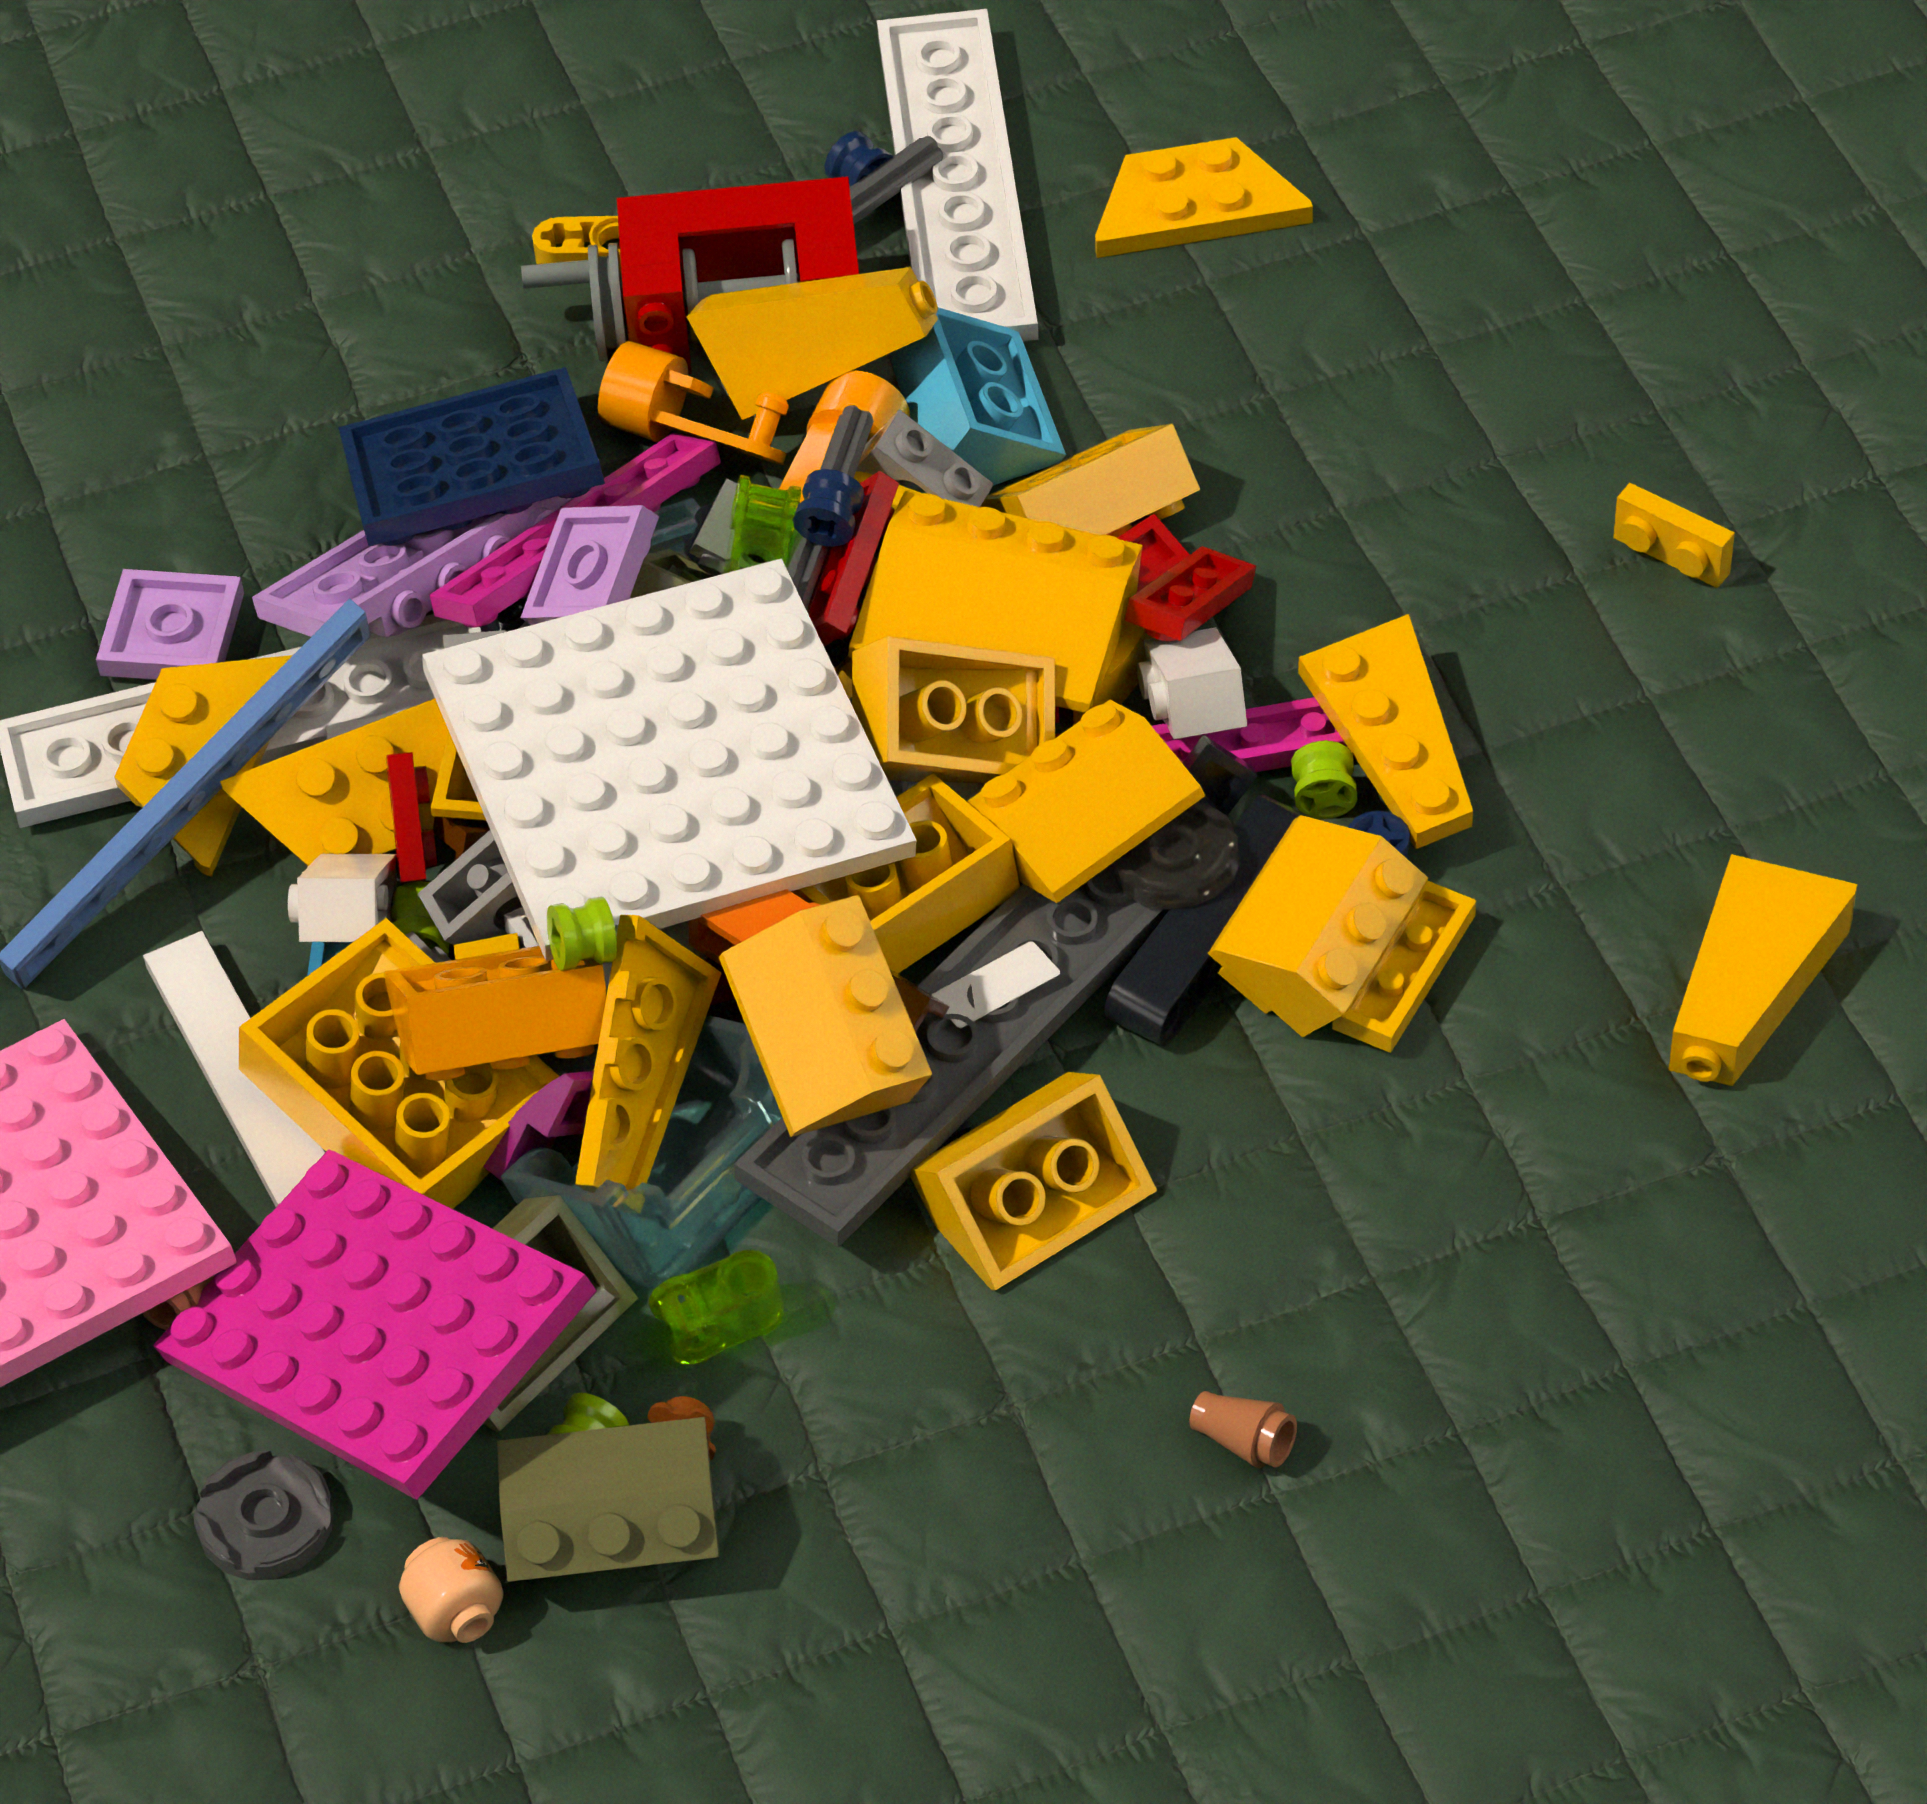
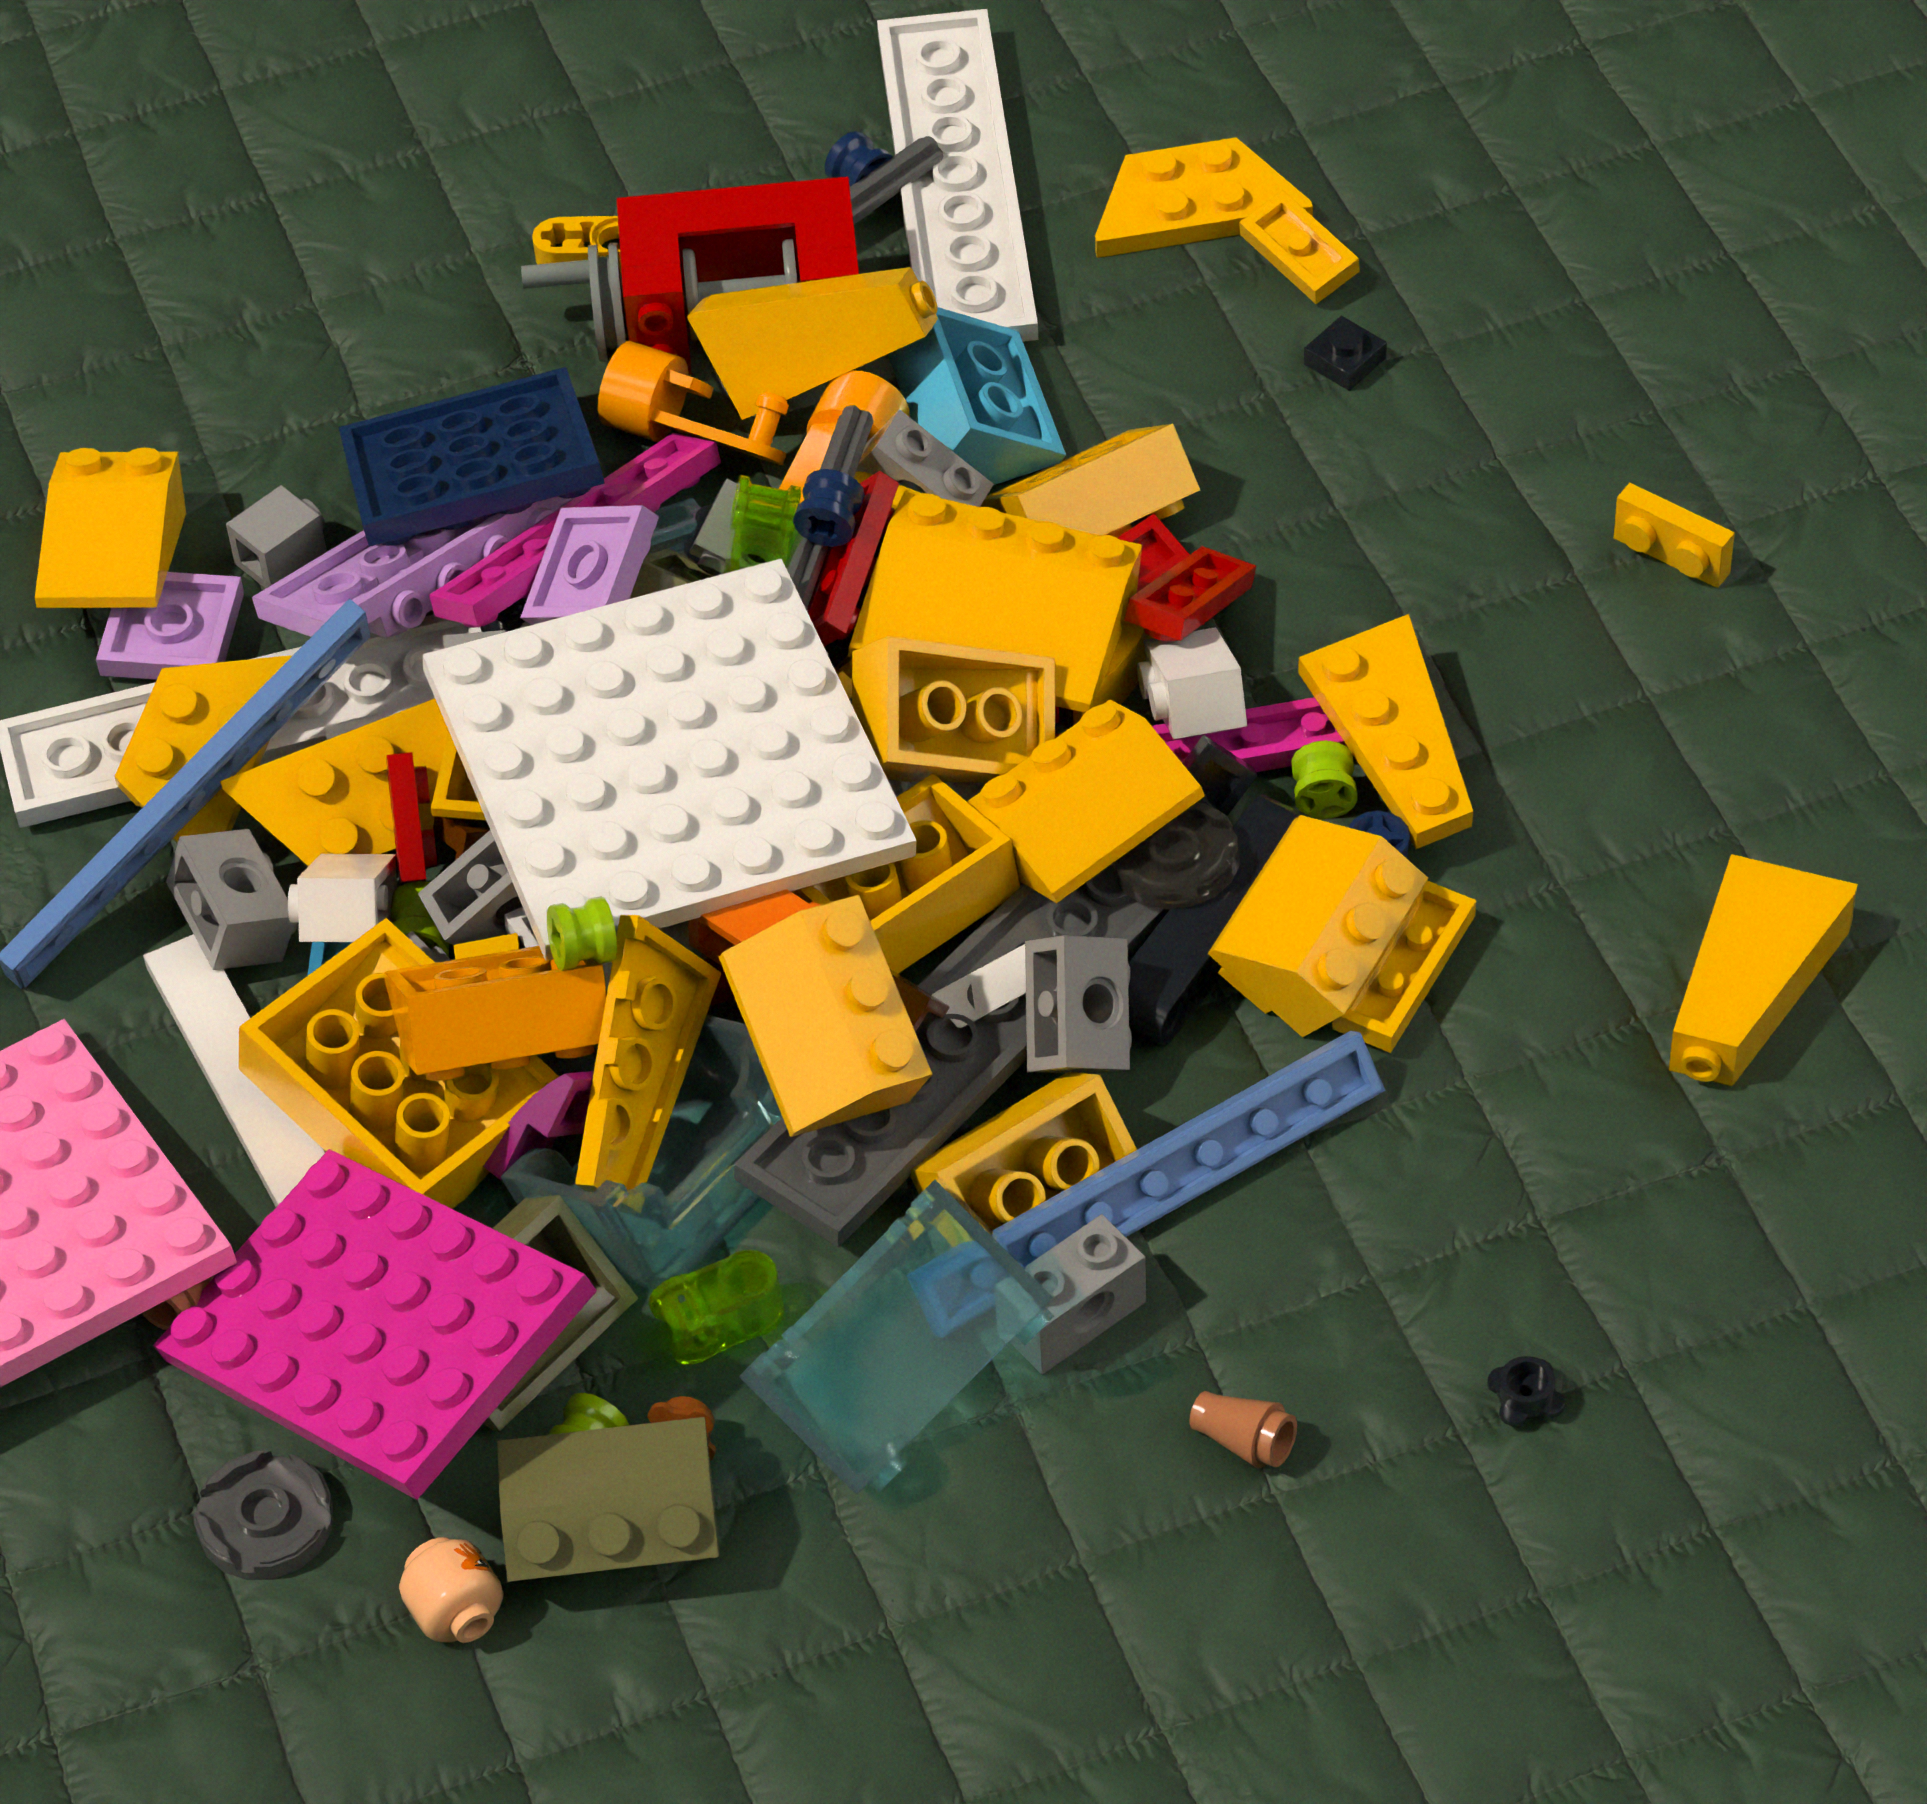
none -> yellow slope [35,447,186,608]
none -> light grey brick [166,829,298,970]
none -> light grey brick [226,485,327,589]
none -> clear light blue windscreen [739,1178,1054,1495]
none -> medium blue tile [909,1031,1386,1340]
none -> light grey brick [997,1214,1146,1375]
none -> light grey brick [1025,935,1132,1074]
none -> yellow plate [1239,190,1360,304]
none -> black plate [1304,315,1387,391]
none -> black plate [1487,1356,1565,1427]

